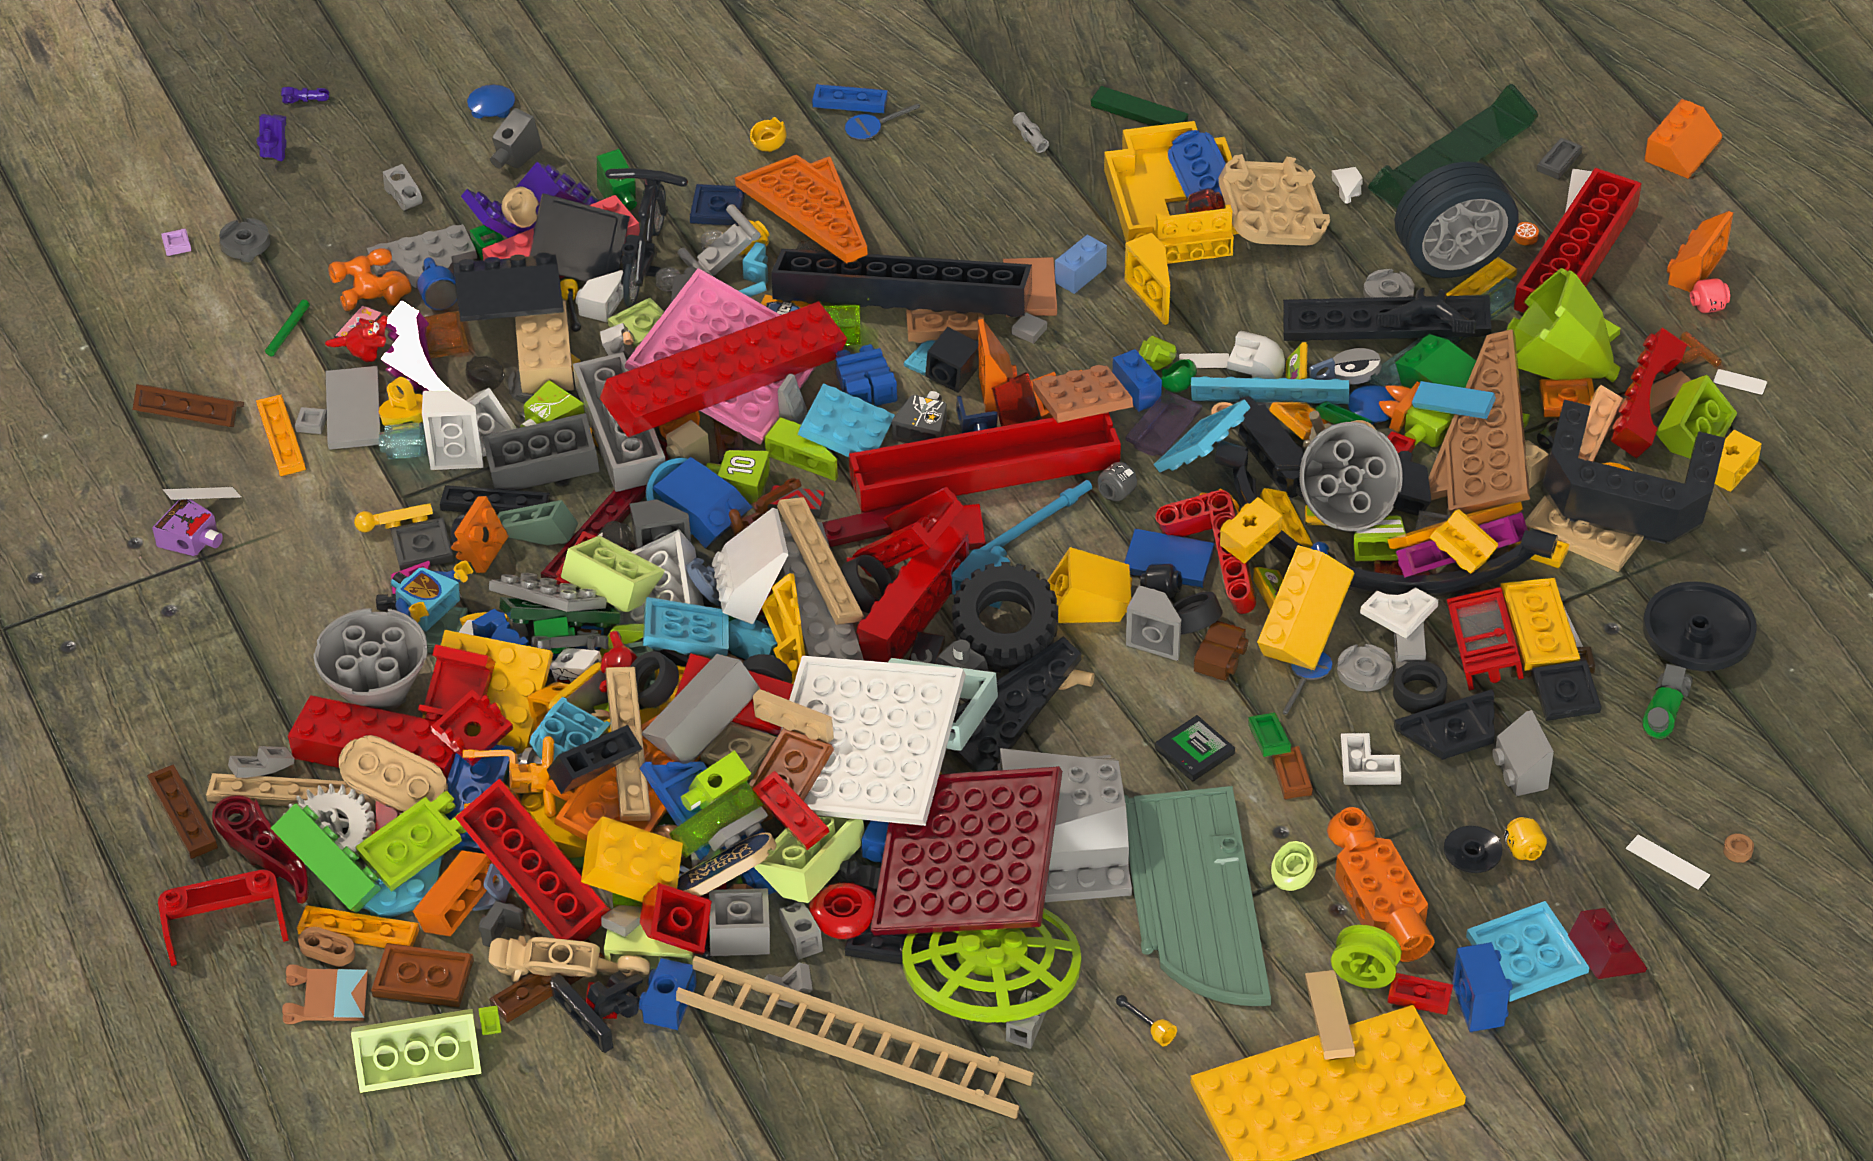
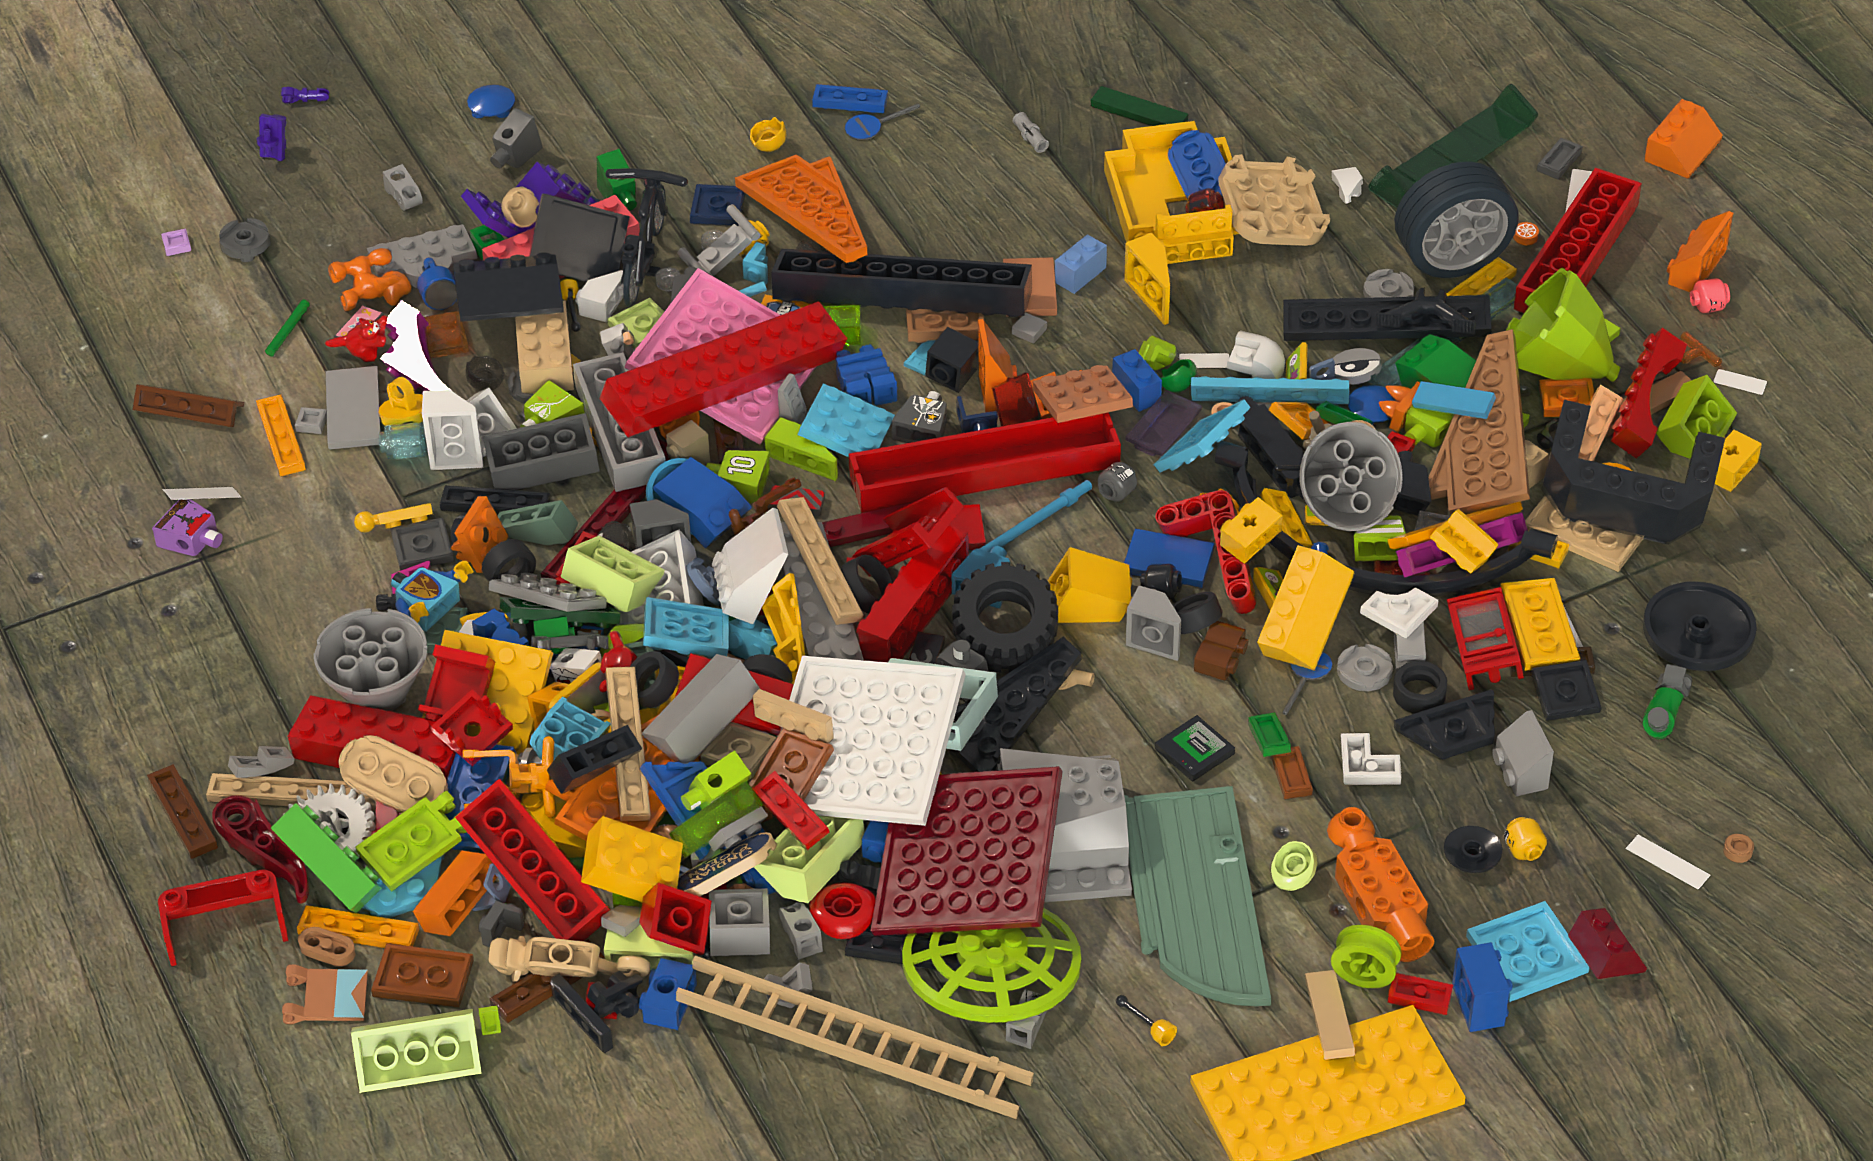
none -> black tyre [482,539,536,581]

